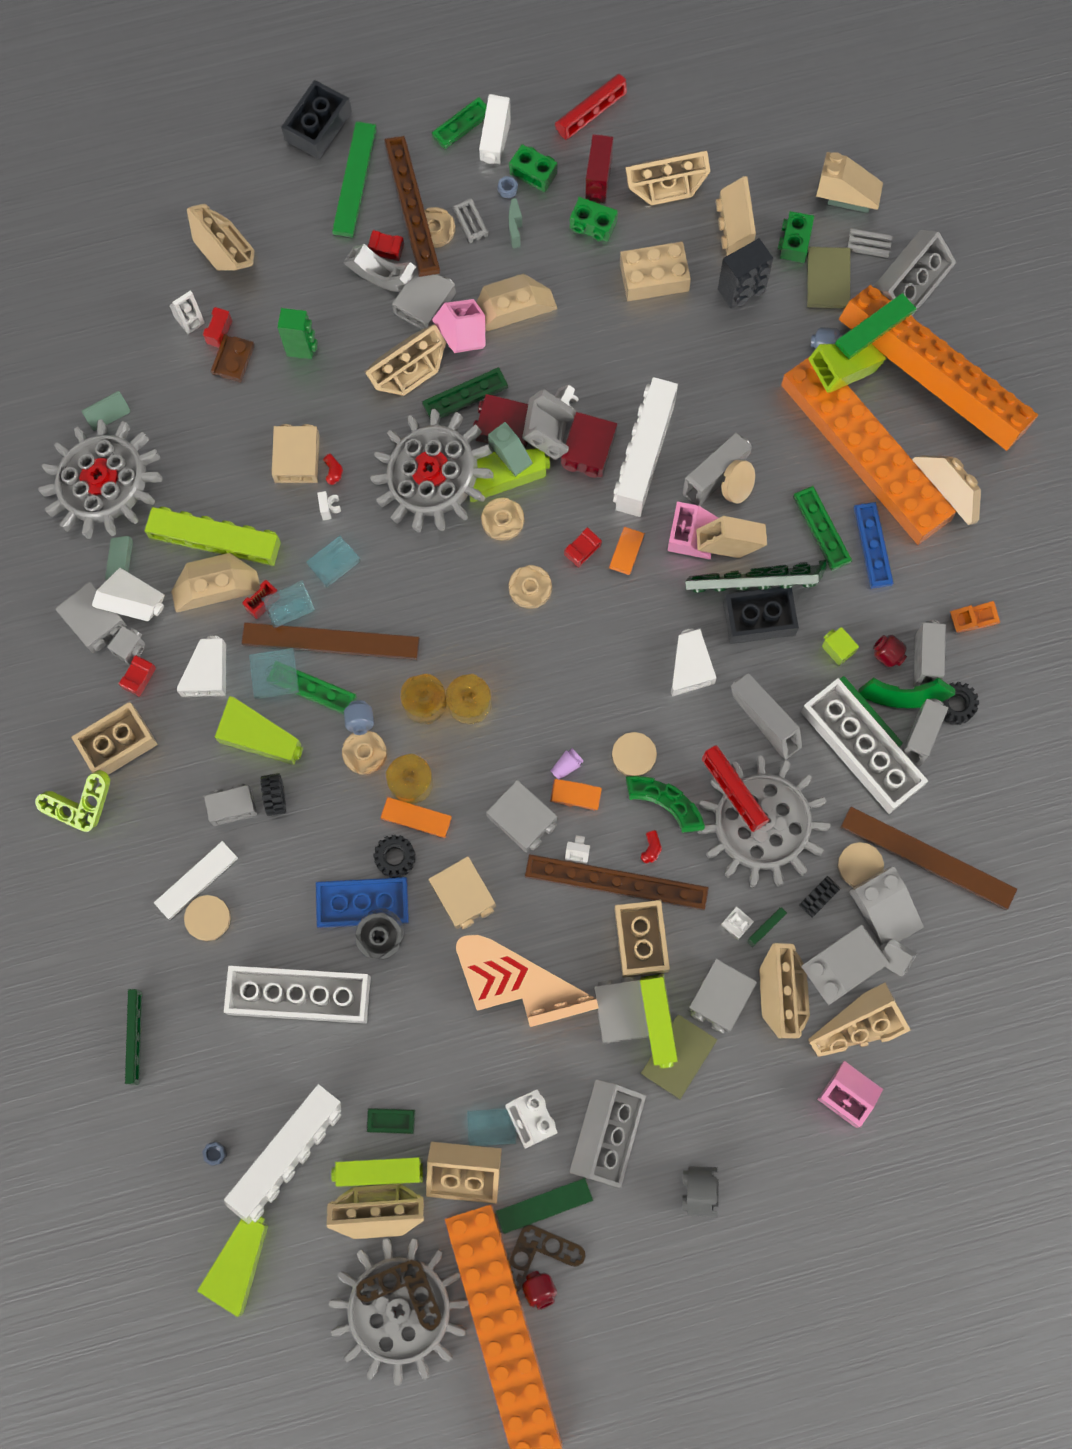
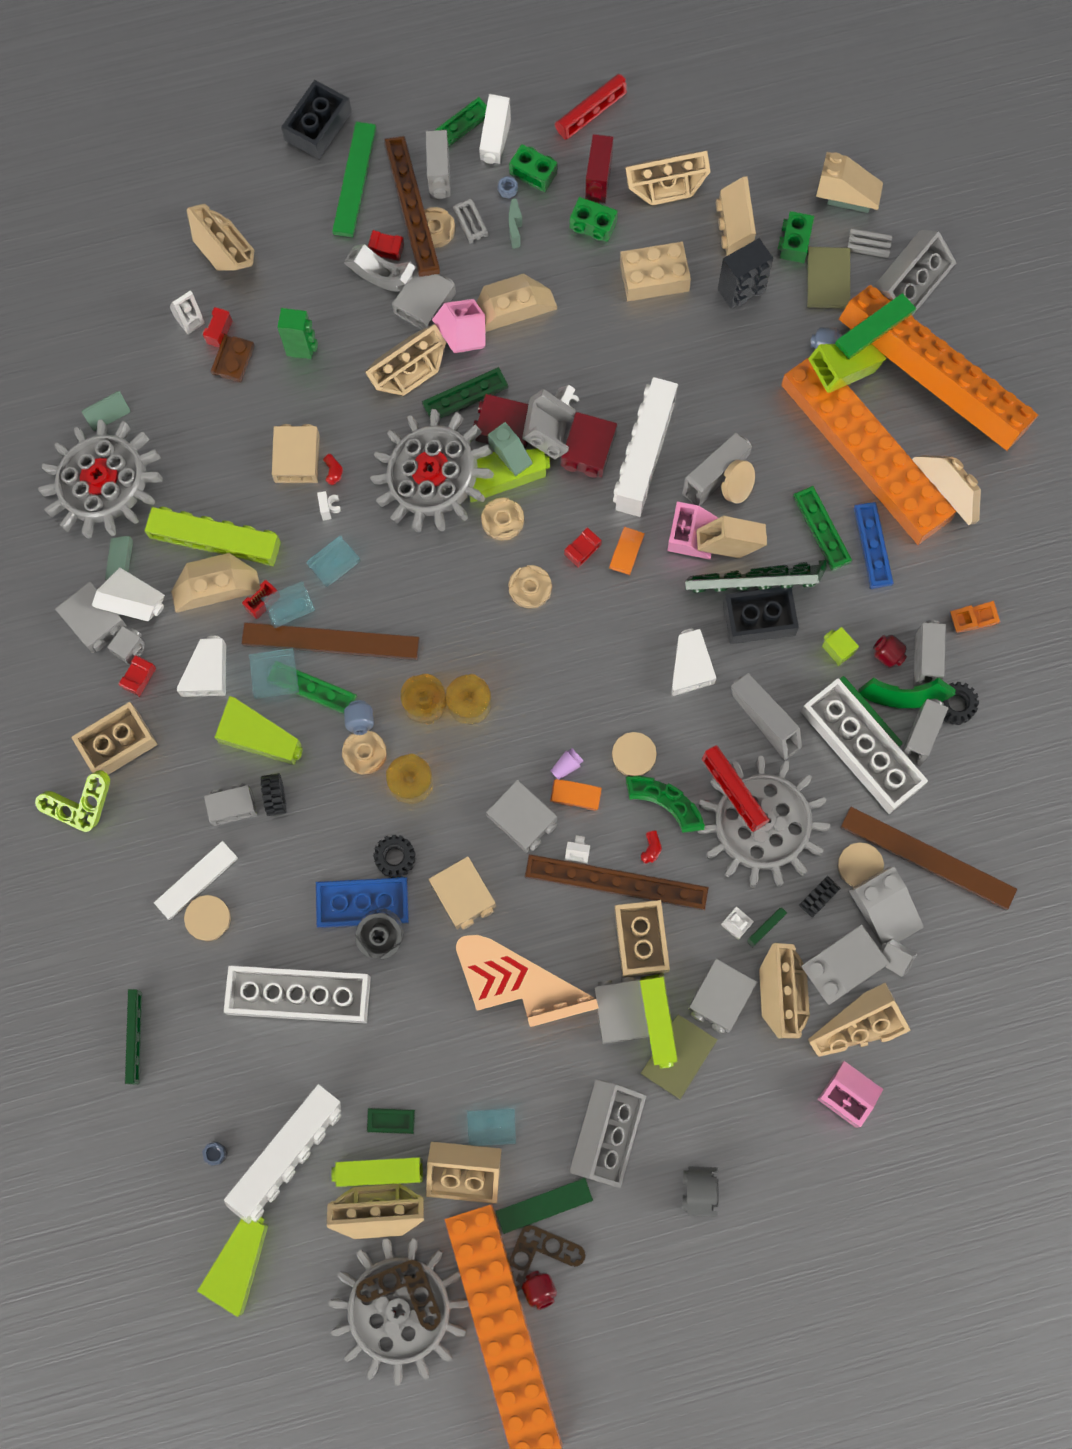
orange tile [381,797,452,839] -> none
white brick [505,1089,558,1149] -> none
none -> light grey brick [426,130,451,199]

